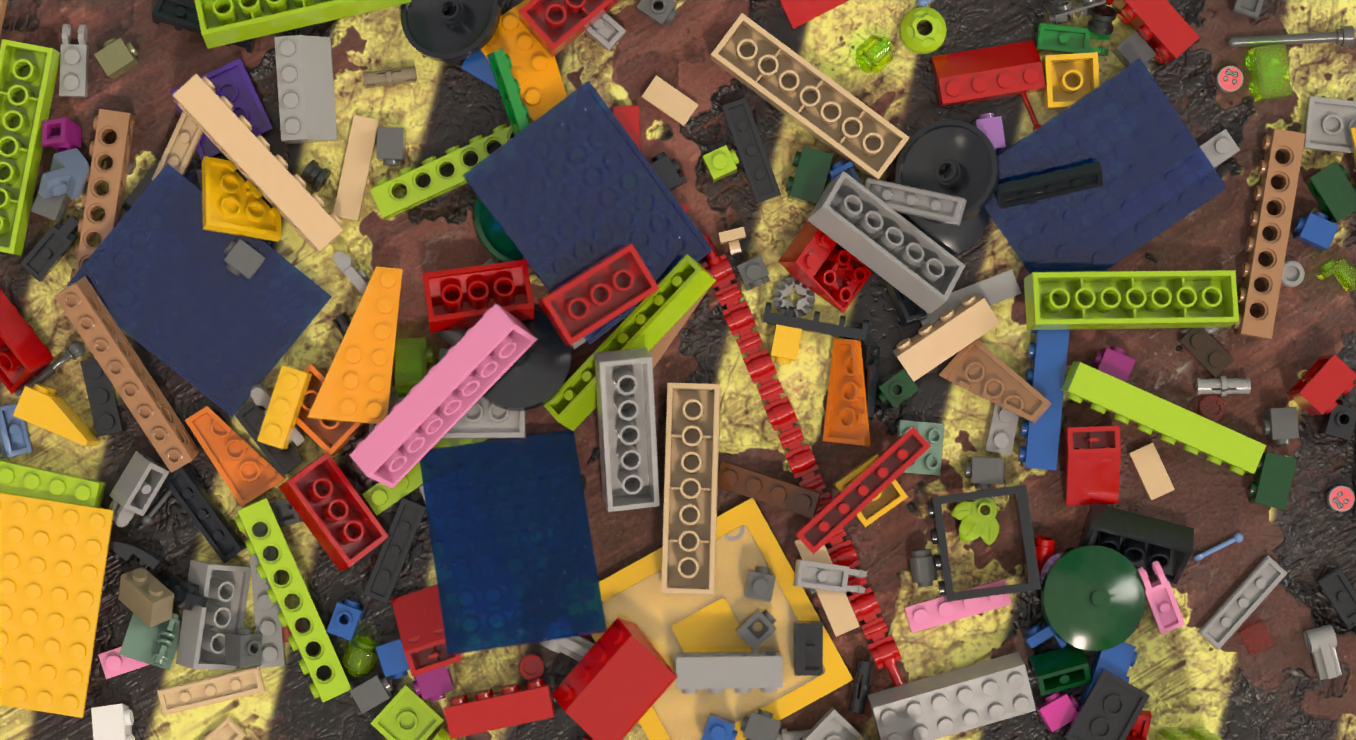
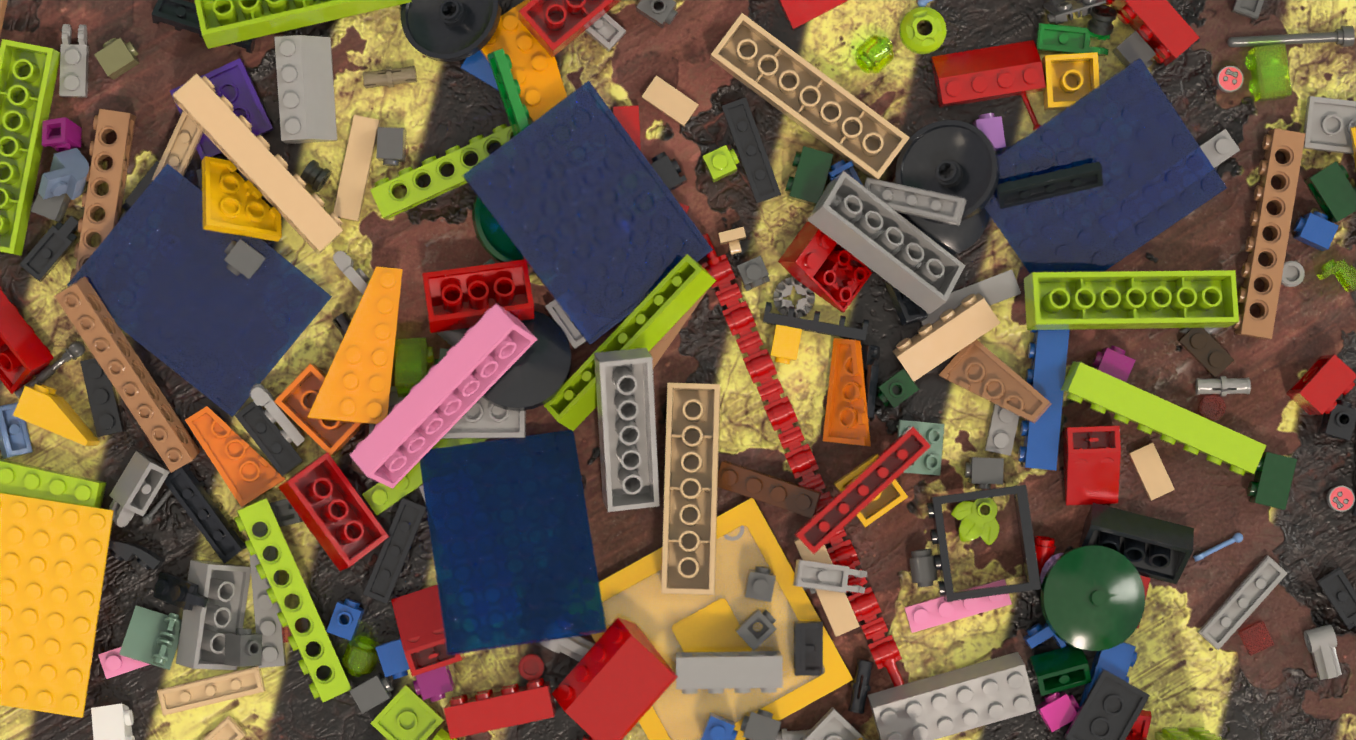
dark tan brick [118,567,174,627] -> none
yellow brick [257,365,312,449] -> none
red brick [538,244,659,345] -> none
bright pink hinge [1137,561,1185,635] -> none
dark grey brick [1262,407,1299,445] -> none

